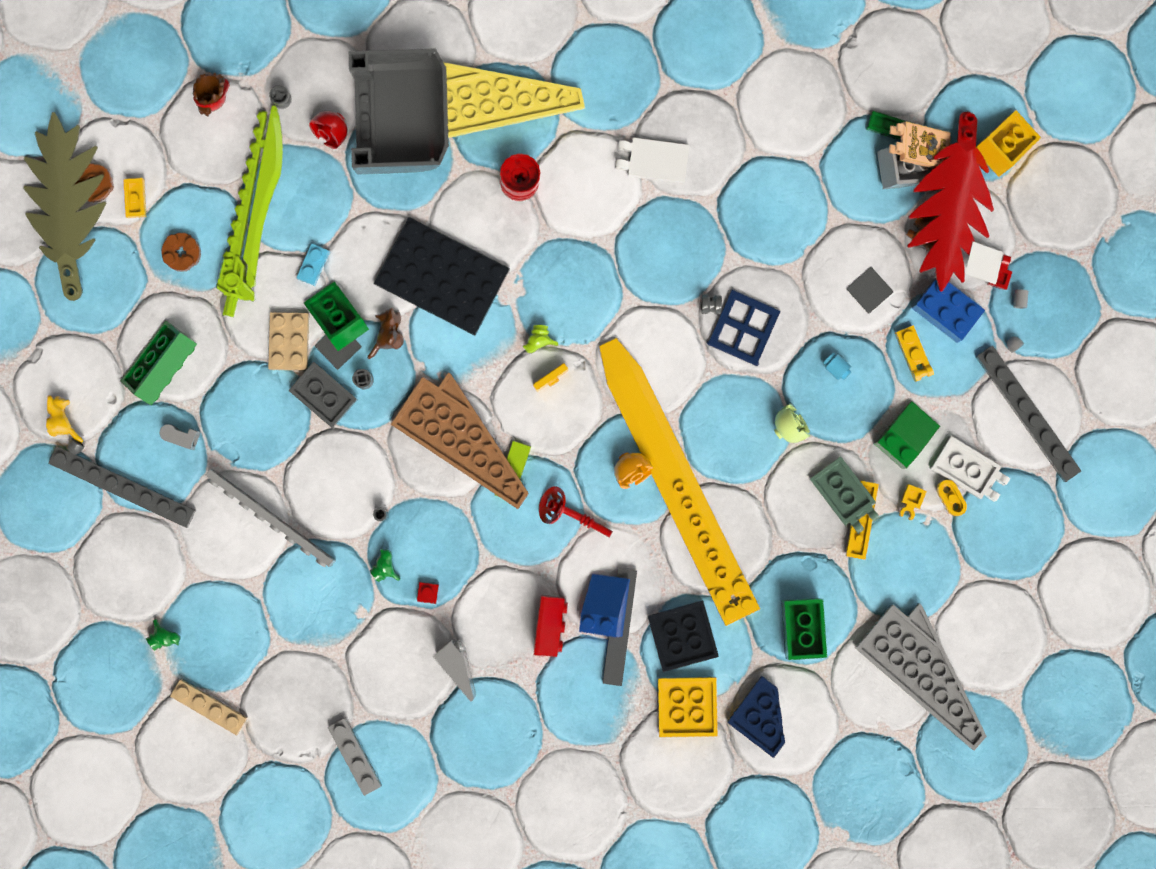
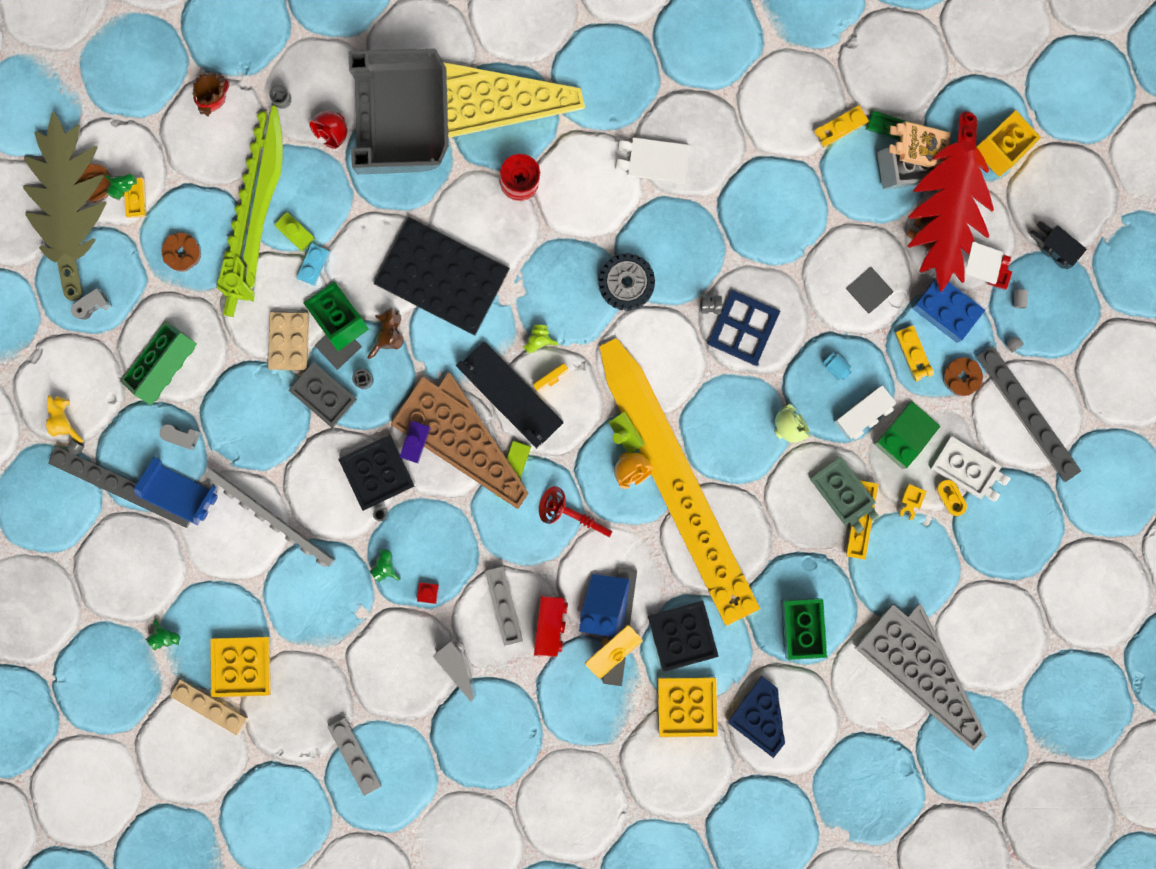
none -> light grey leg [71,288,112,320]
none -> green animal [105,174,137,201]
none -> blue panel [134,457,218,526]
none -> yellow plate [210,637,271,697]
none -> lime tile [274,212,315,252]
none -> black plate [338,434,415,511]
none -> dark purple tile [400,421,431,464]
none -> black bracket [455,342,564,449]
none -> light grey plate [485,566,523,646]
none -> yellow shield [585,625,643,679]
none -> wheel [599,253,655,311]
none -> lime tile [608,412,645,453]
none -> yellow plate [813,105,869,148]
none -> white brick [834,385,897,440]
none -> dark orange plate [943,358,983,396]
none -> black hinge [1029,221,1087,270]

